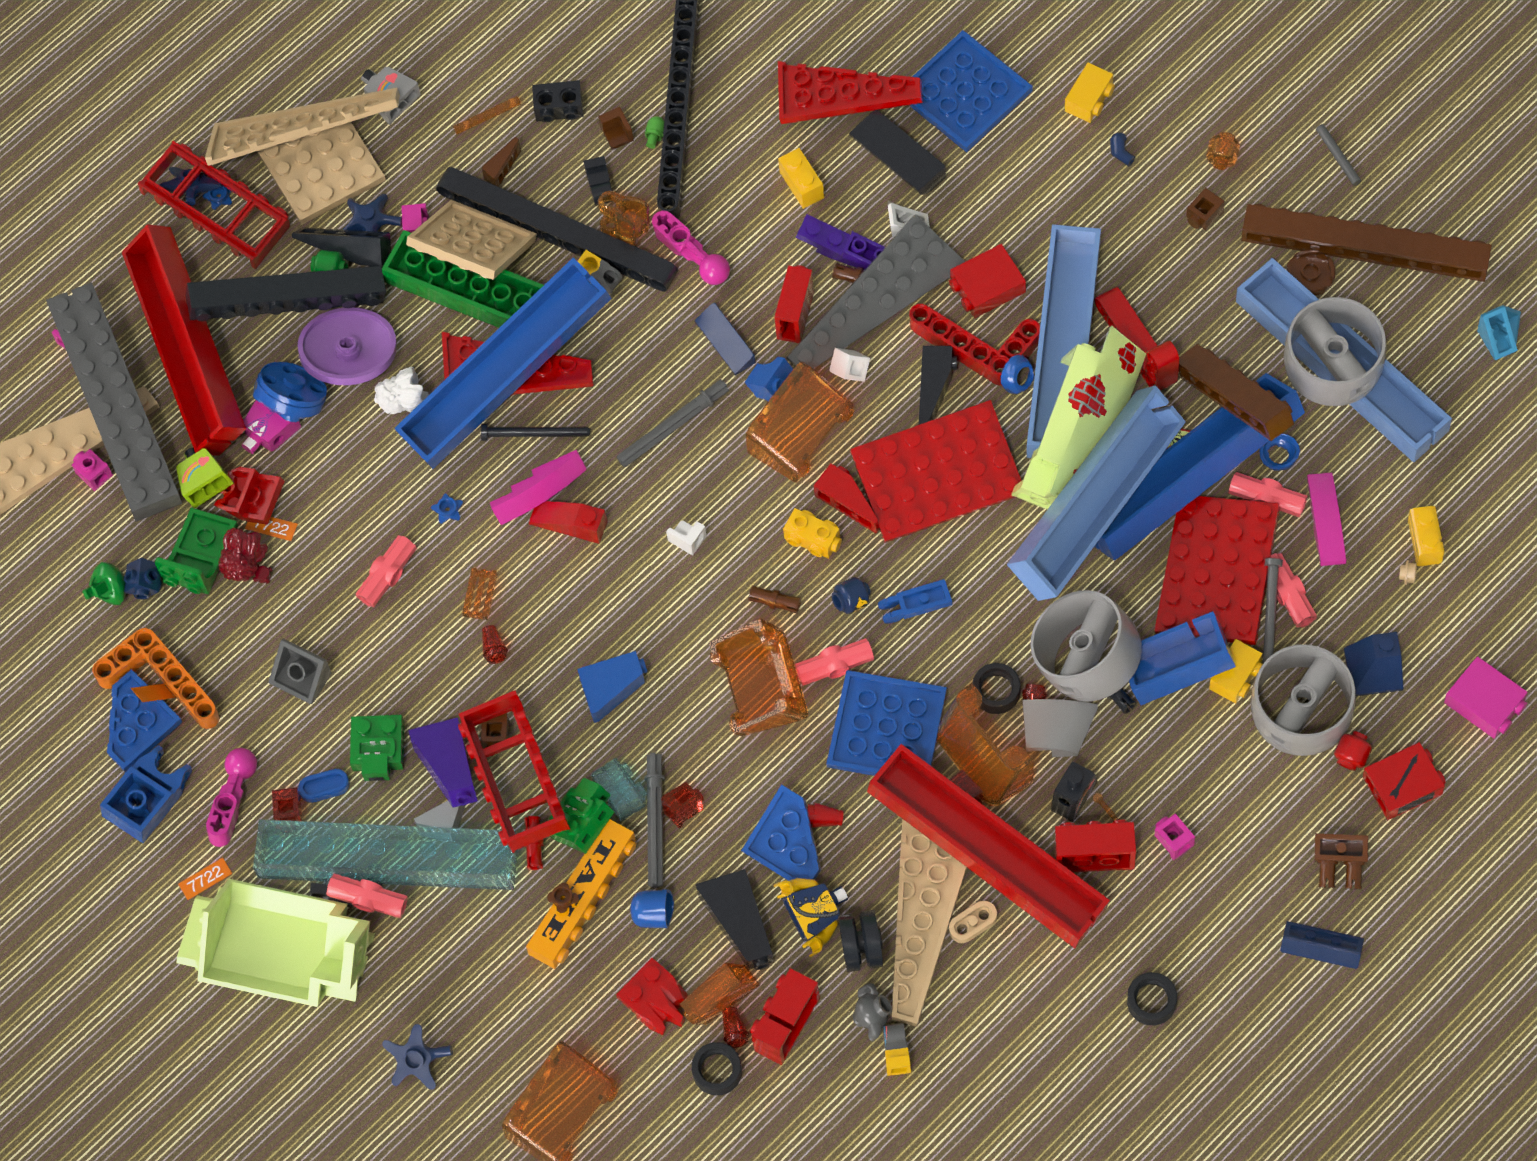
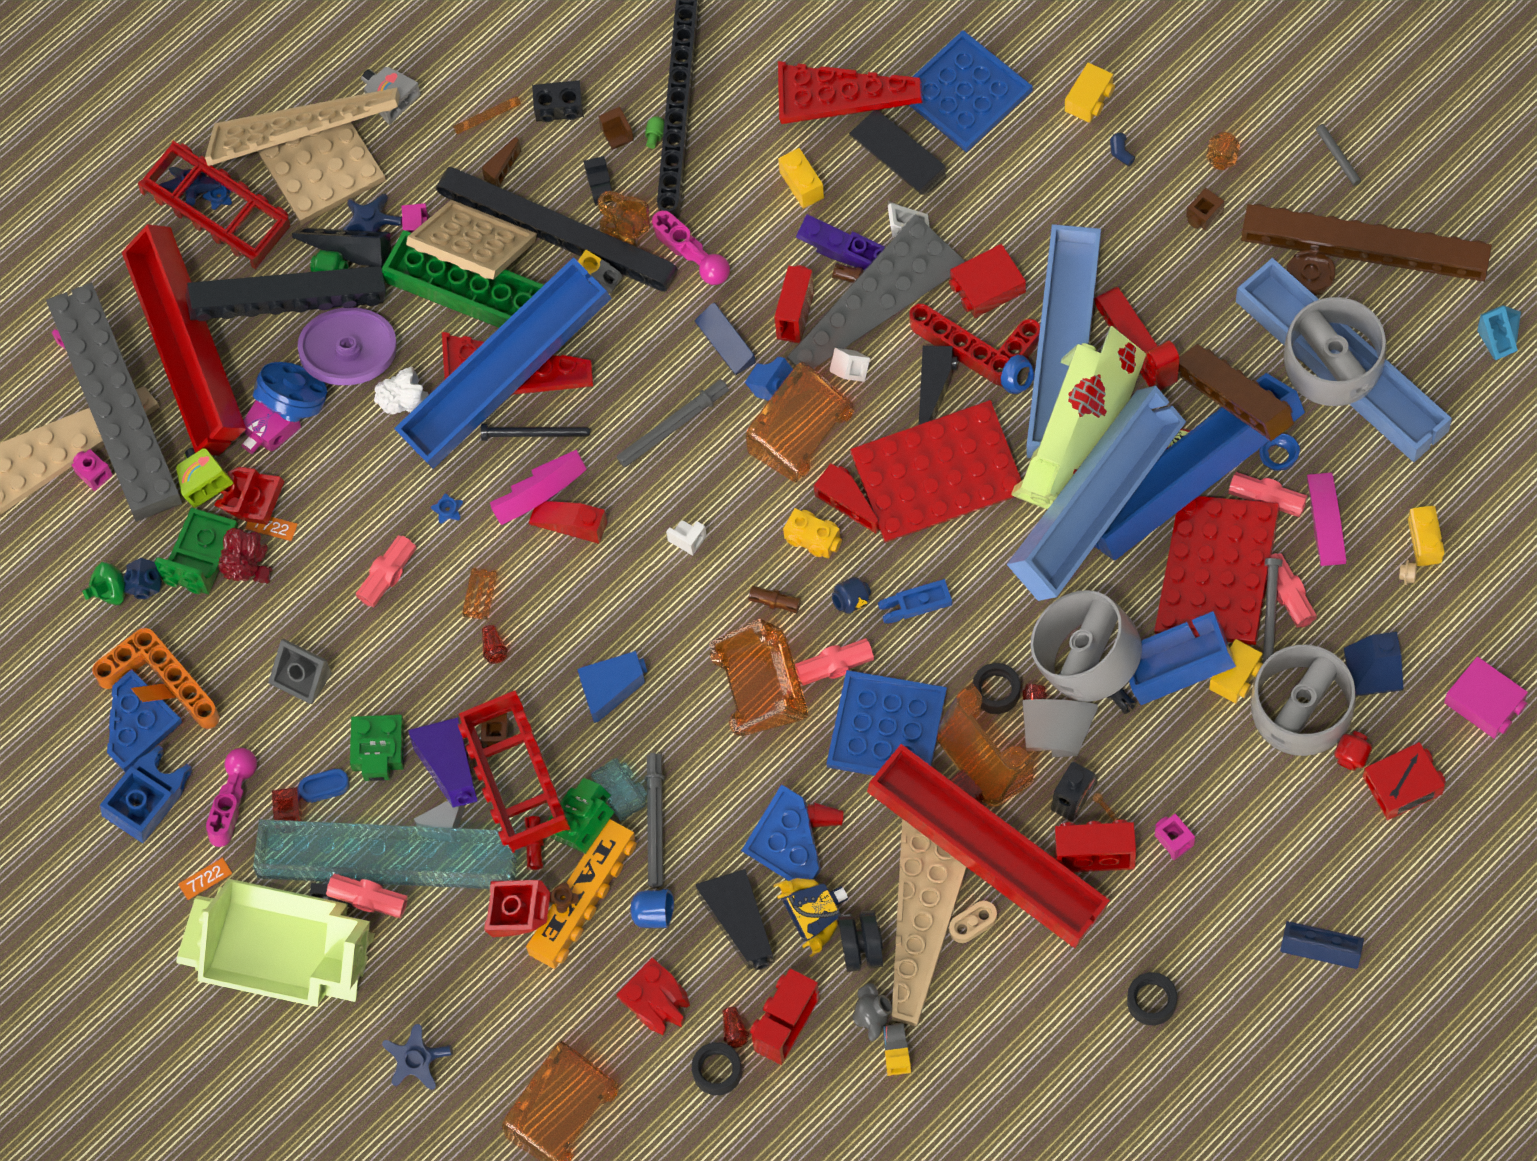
clear red brick [661,782,704,829] -> none
clear orange slope [680,963,760,1025] -> none
reddish brown brick [1314,833,1368,889] -> none
none -> red slope [484,880,551,937]

